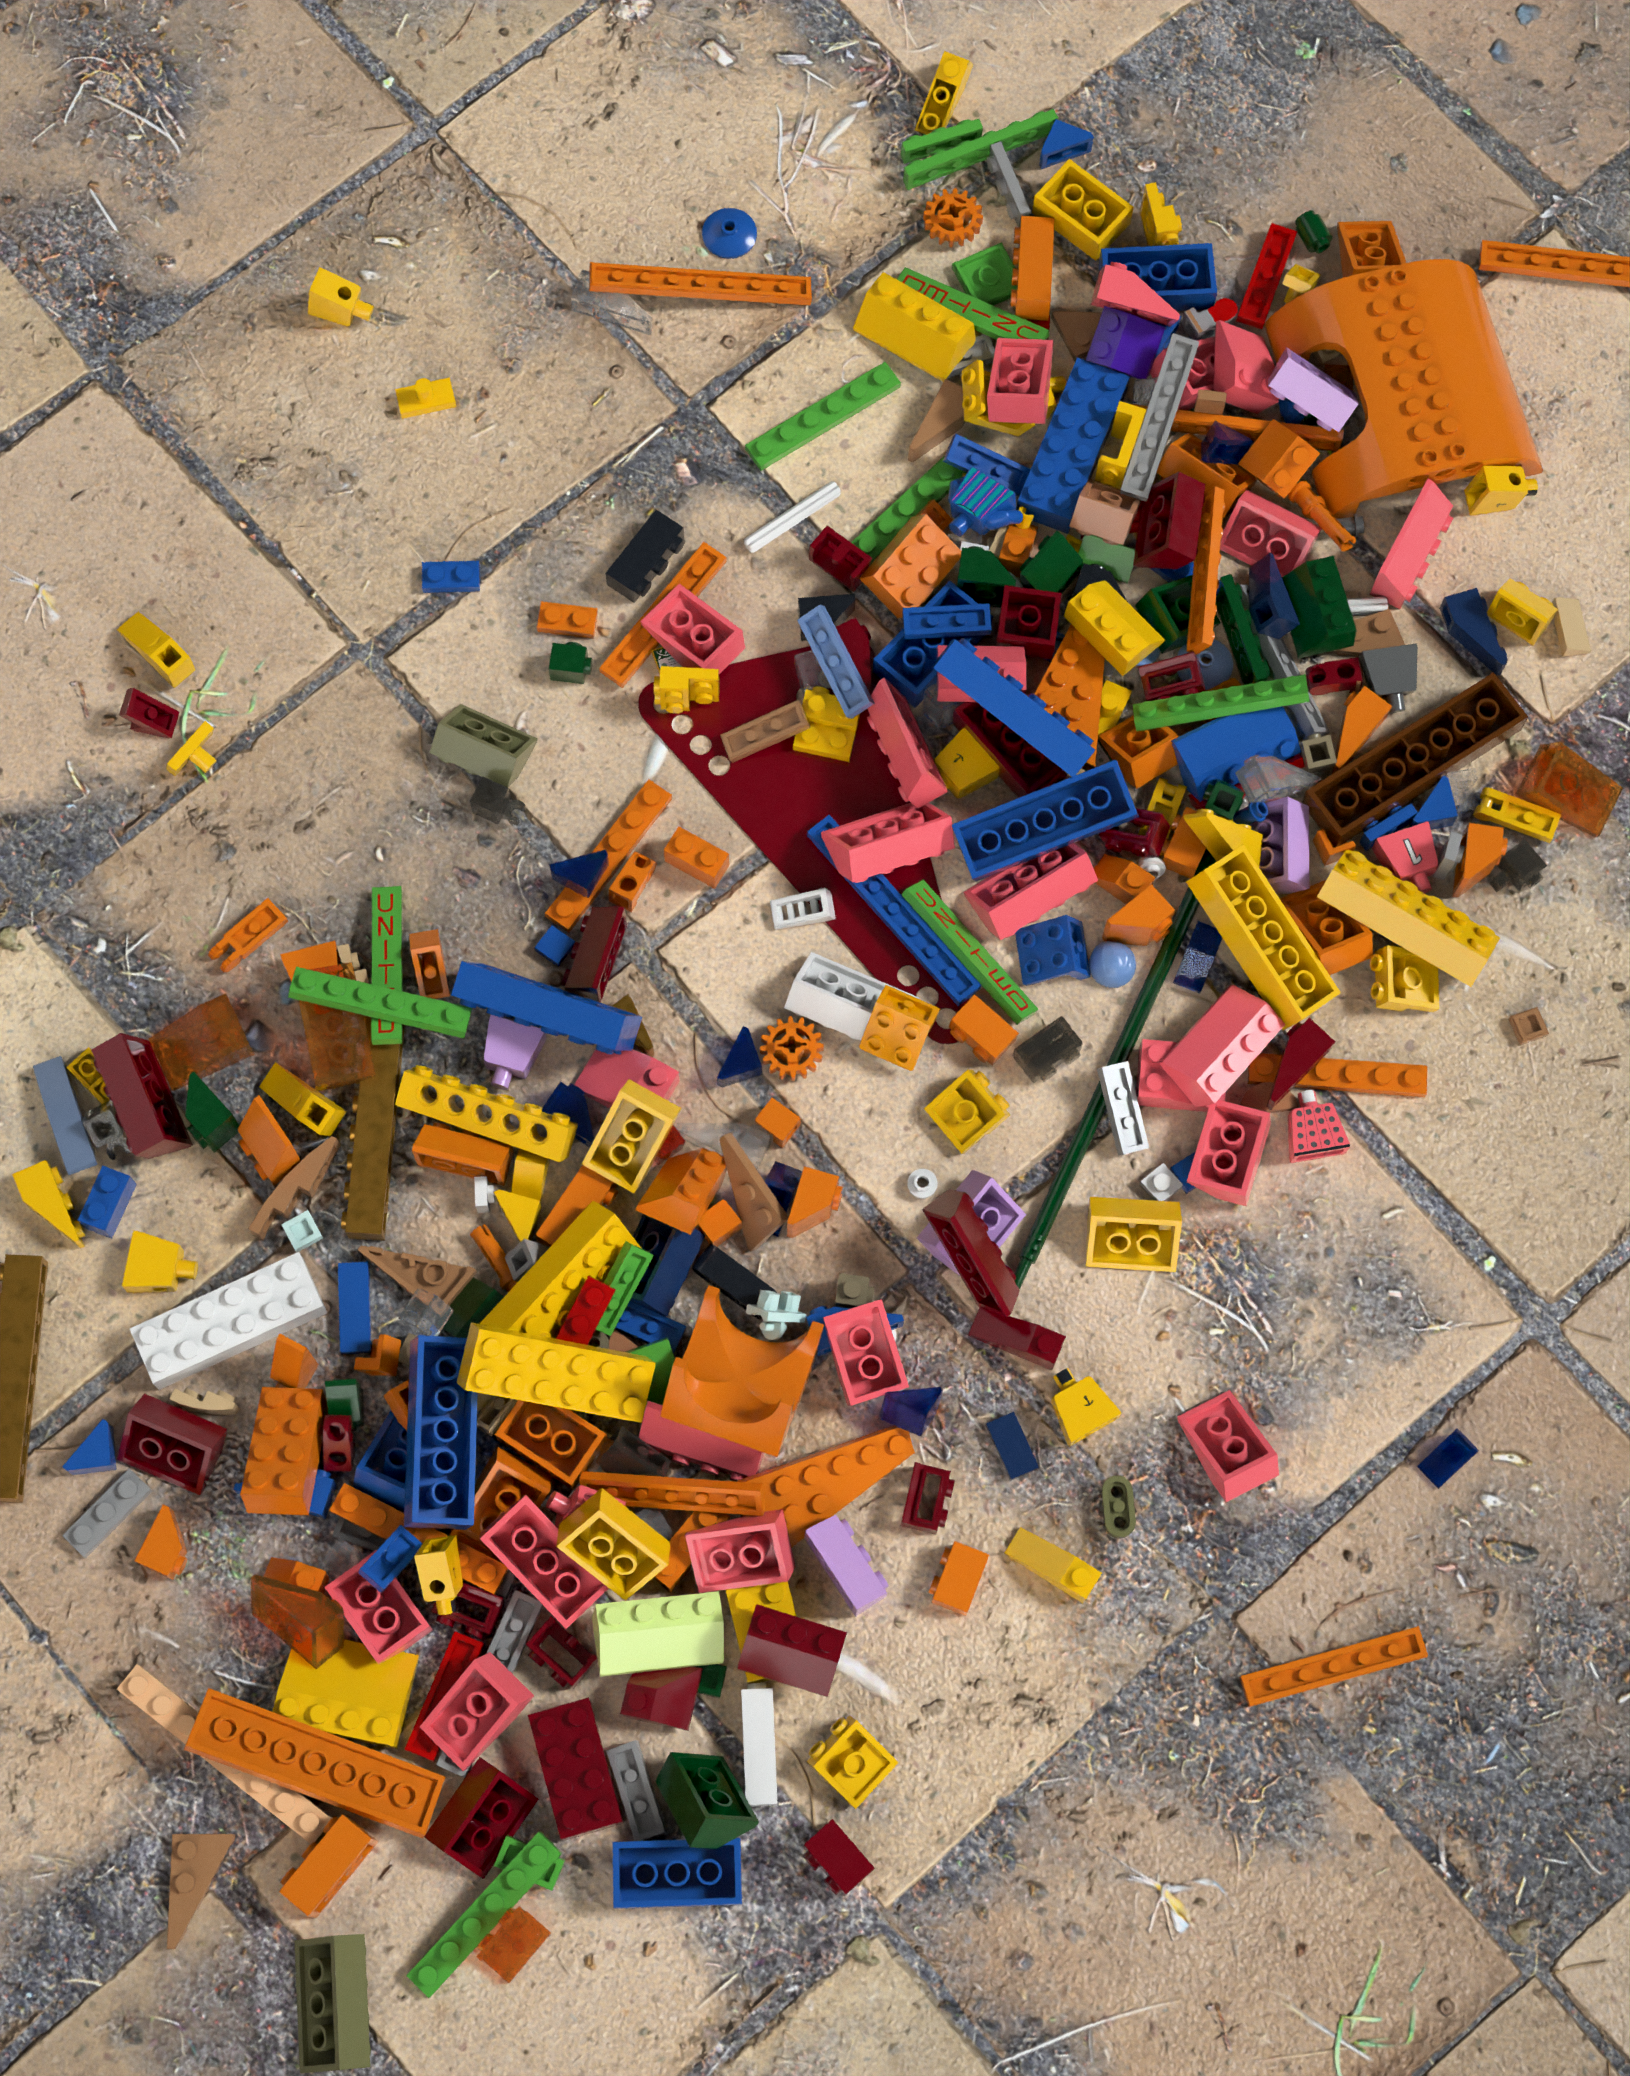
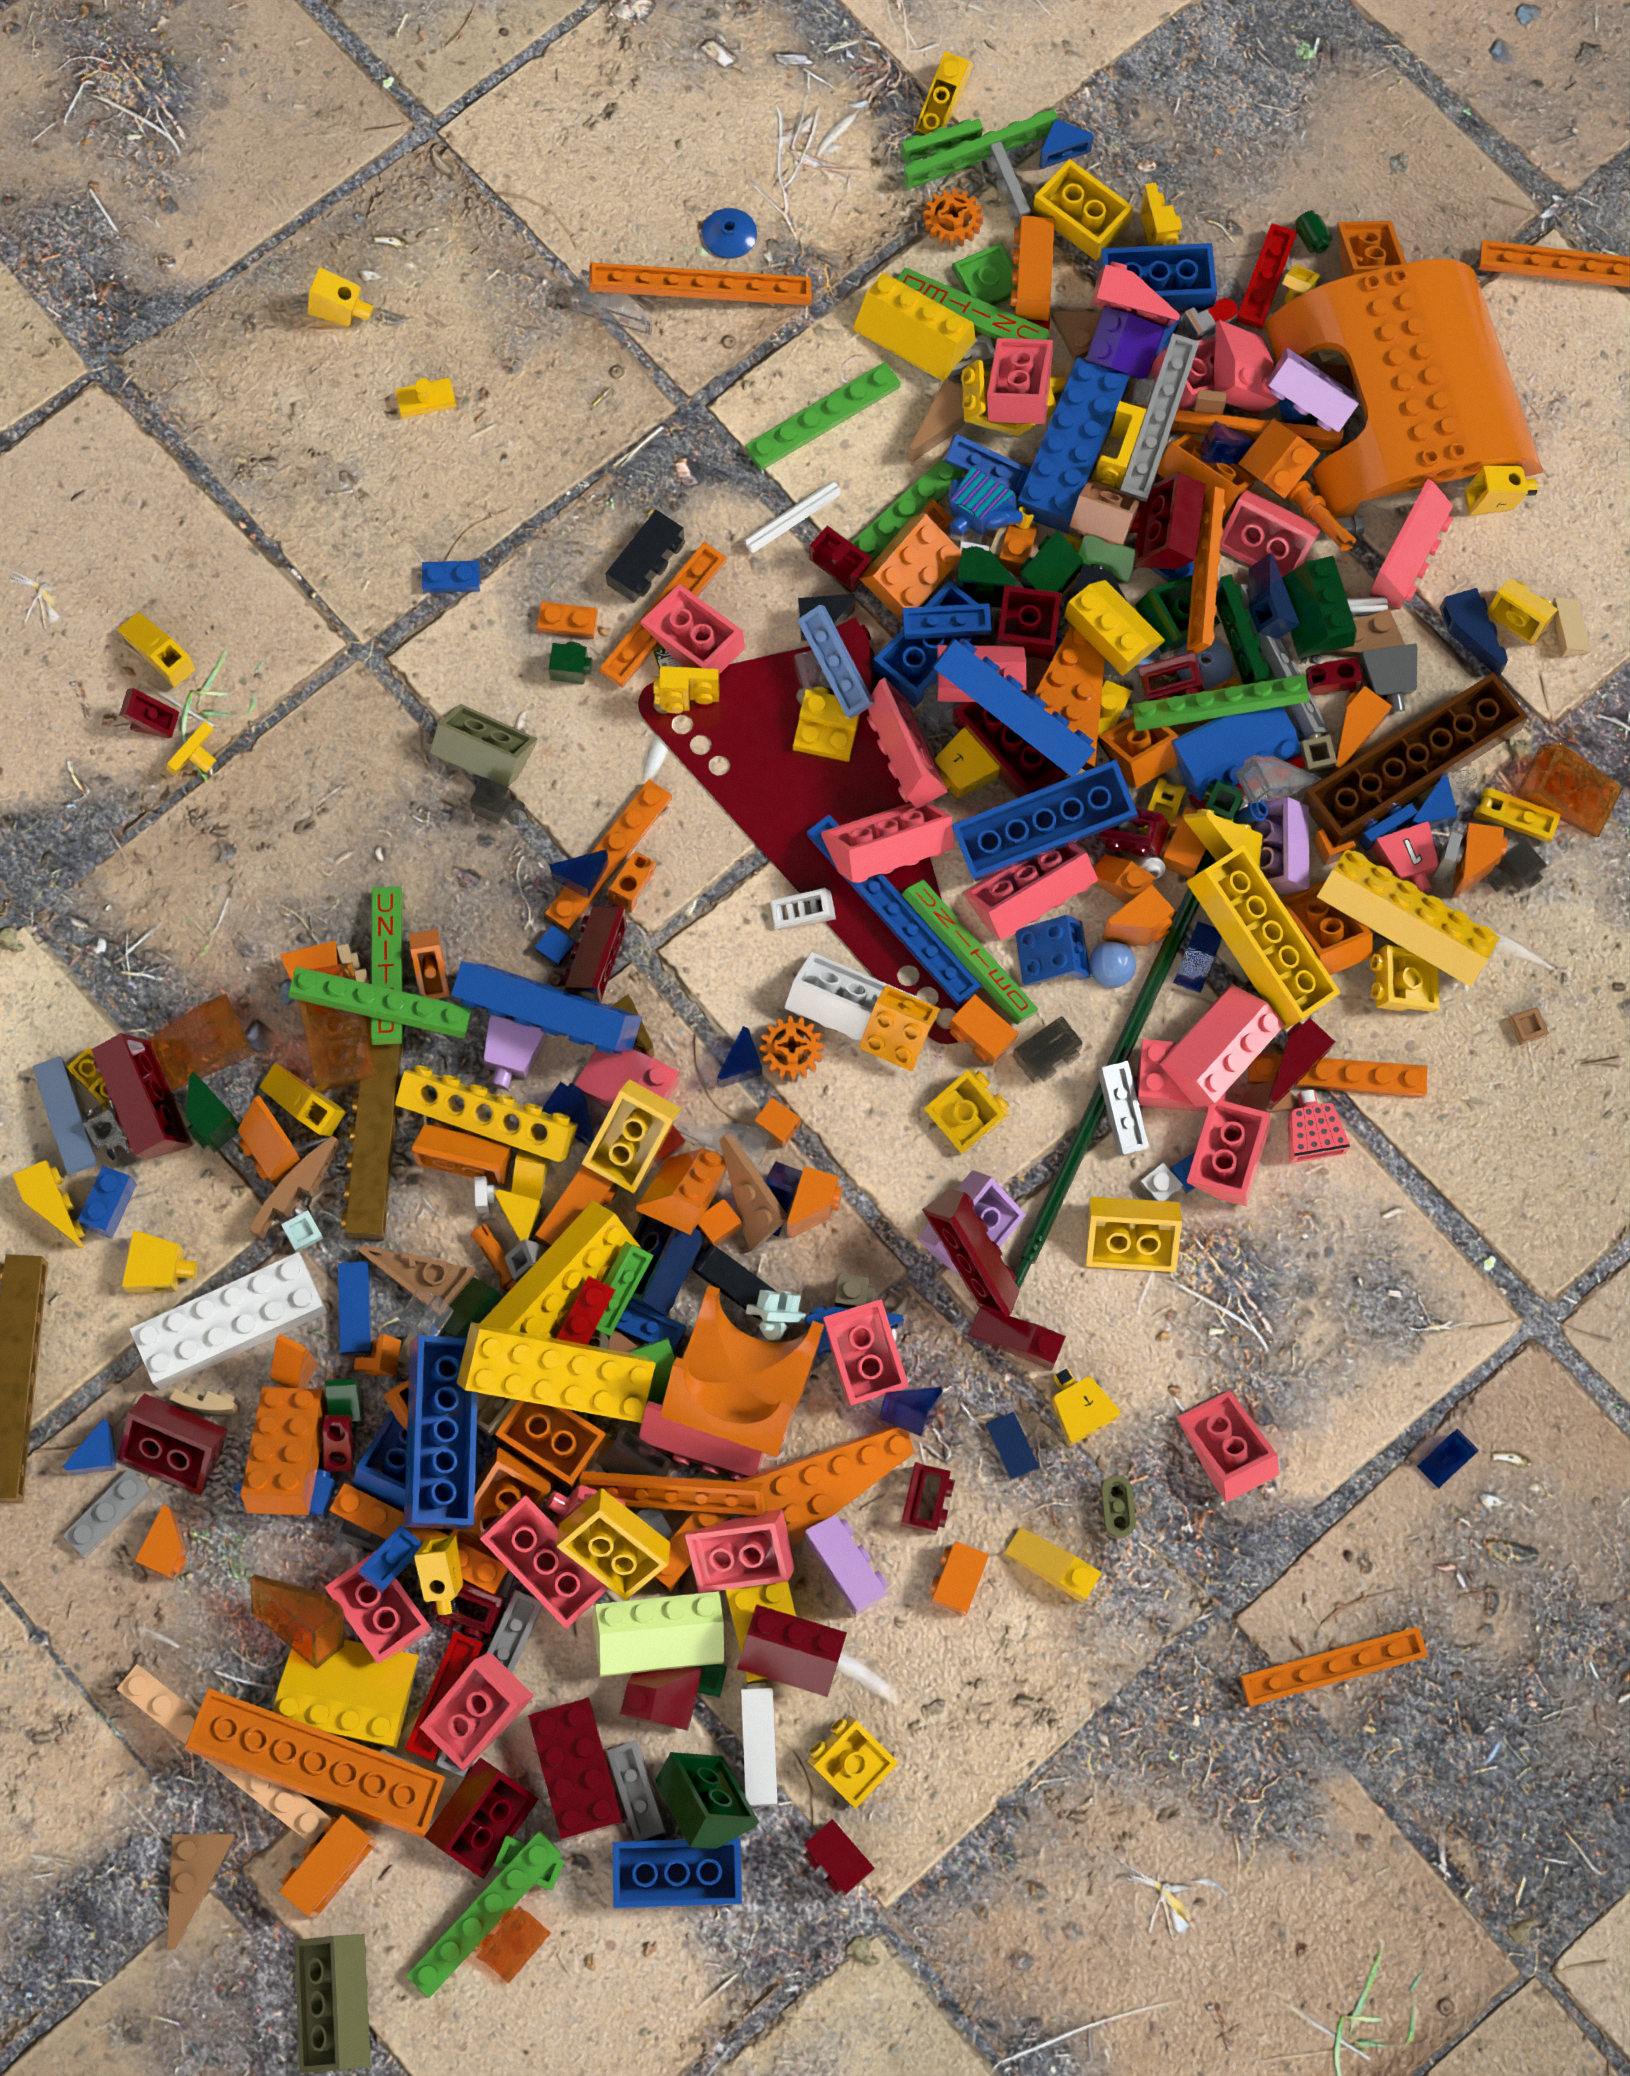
orange hinge [208,898,288,973] -> none
orange slope [260,1557,330,1607] -> none
dark red window [526,1616,598,1689] -> none
orange brick [664,826,730,889] -> none
medium nougat tile [720,700,810,763] -> none
white plate [907,1169,938,1199] -> none

